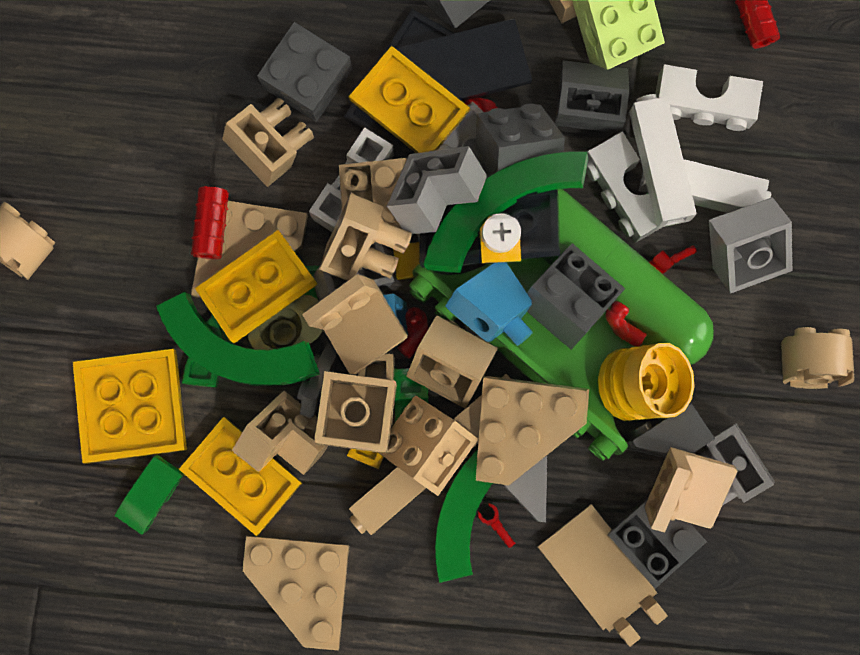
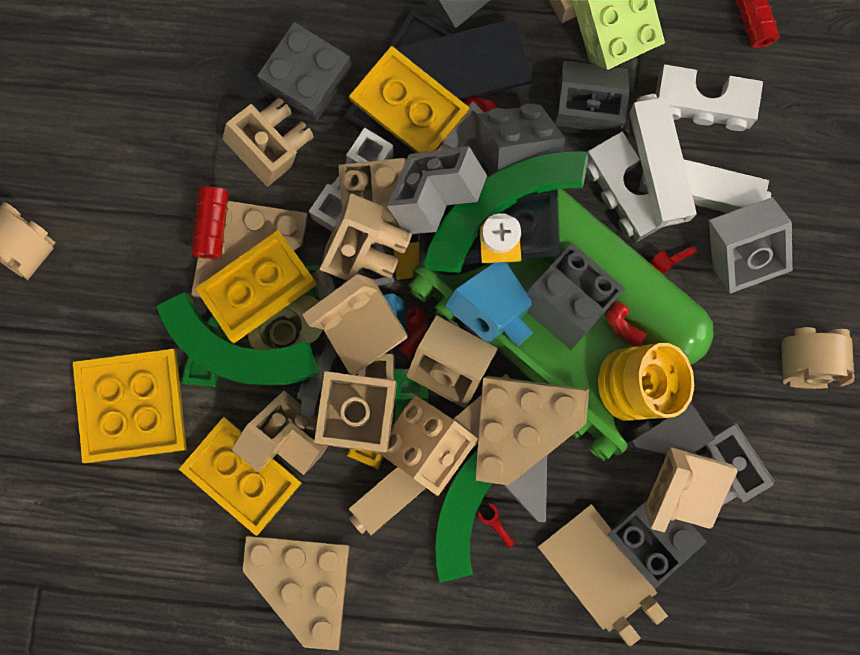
green slope [114,455,184,535] -> none

